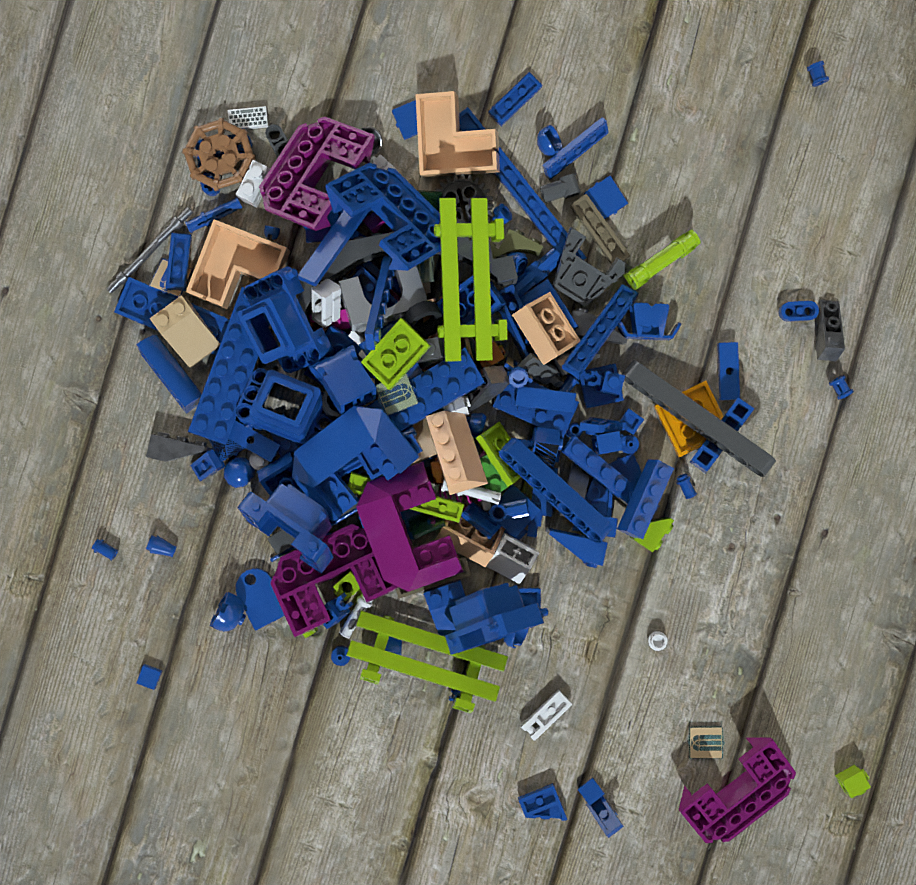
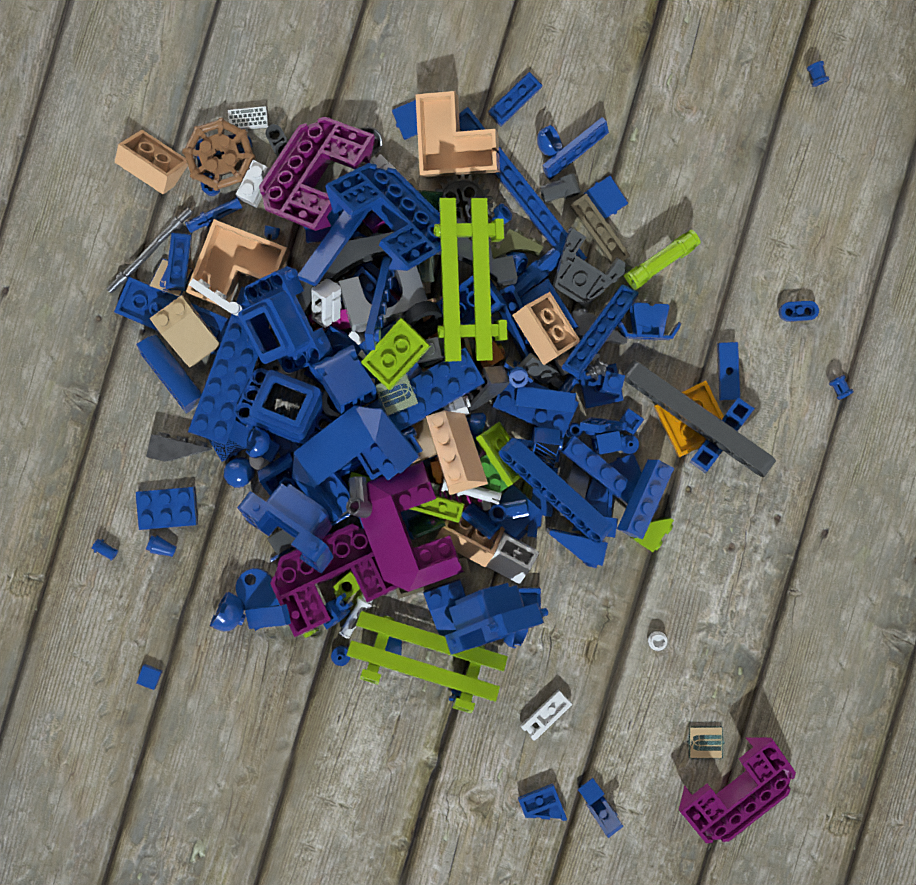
blue slope [190,449,225,481] -> none
blue pin [676,473,697,499] -> none
flat silver slope [816,300,845,361] -> none
lime brick [835,765,871,798] -> none
none -> light nougat slope [115,130,188,194]
none -> blue plate [136,487,198,530]
none -> white plate [188,278,243,316]
none -> blue tile [245,604,291,629]
none -> blue hair [246,426,271,458]
none -> flat silver piece [346,477,372,518]
none -> flat silver wheel [586,359,608,380]

